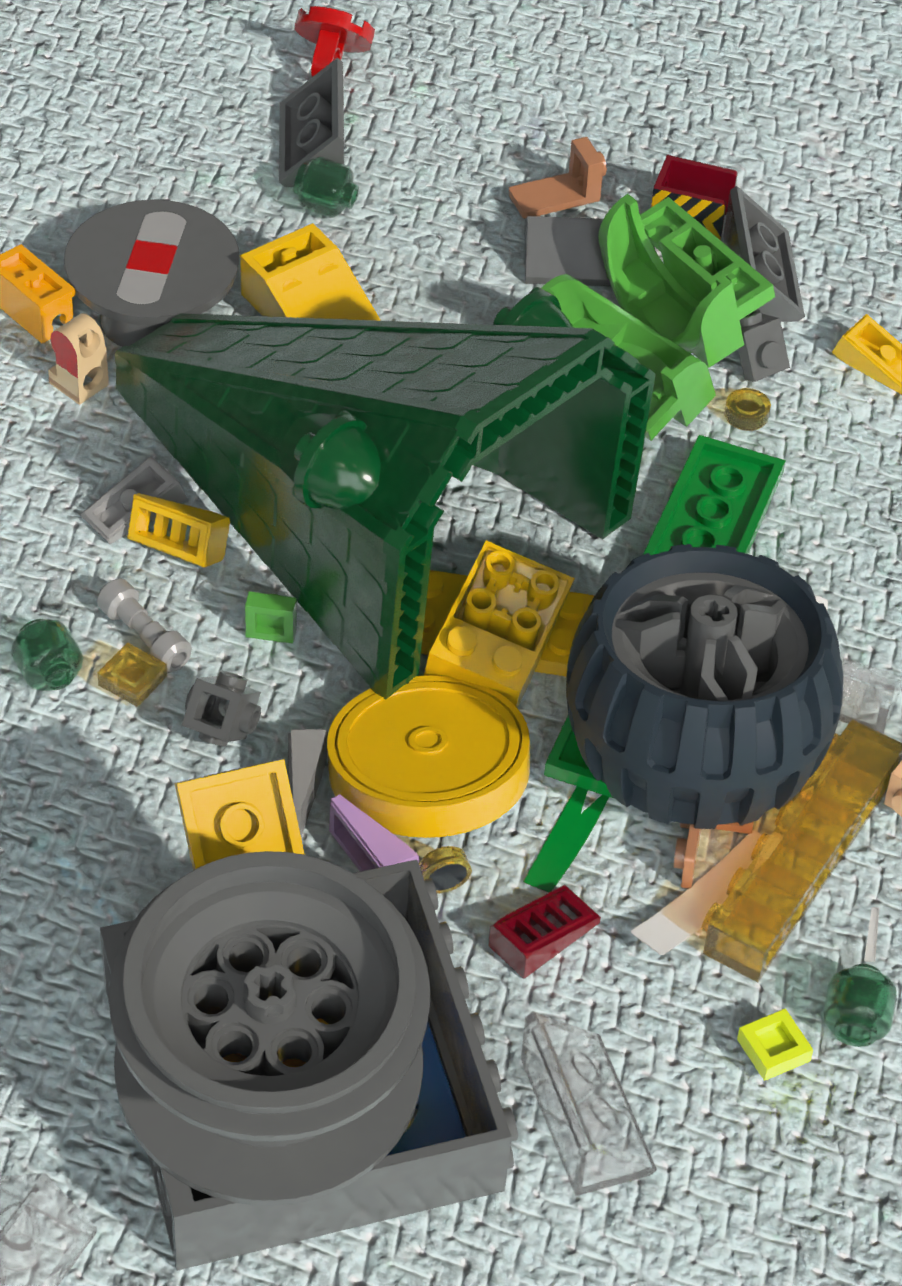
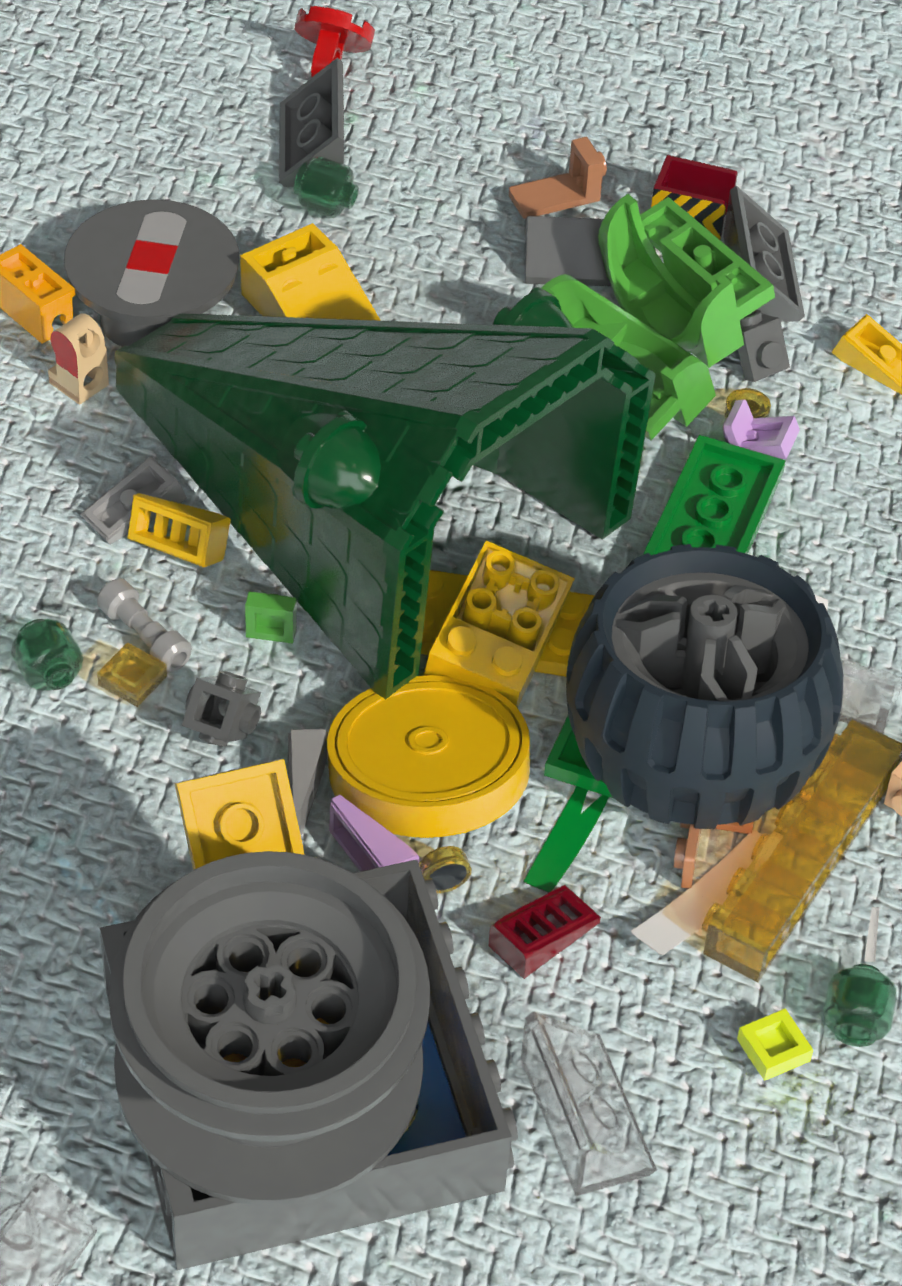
none -> lavender bracket [723,399,800,459]

